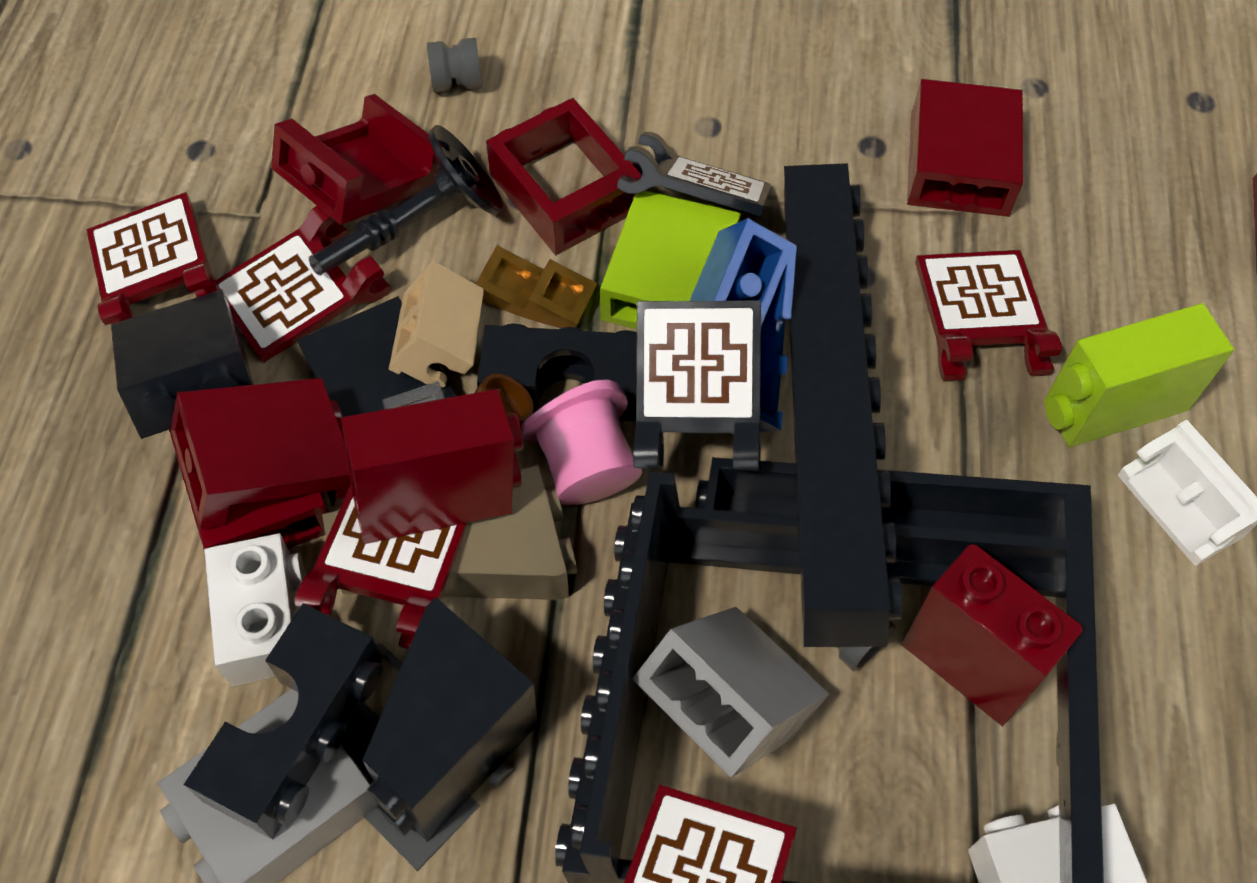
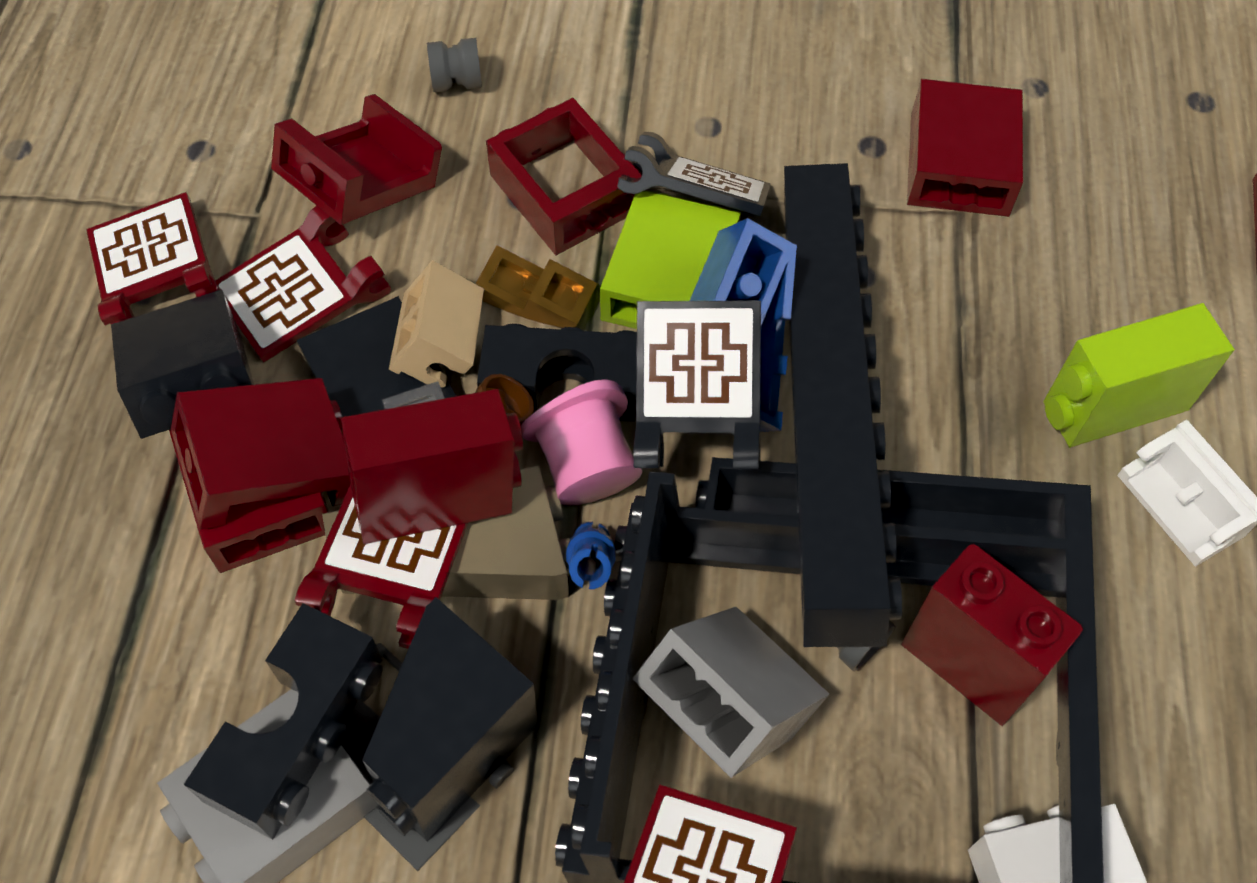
white brick [204,533,306,686] -> none
black dish [308,125,503,276] -> none
flag [915,250,1062,381] -> none
none -> blue pin [566,522,616,589]

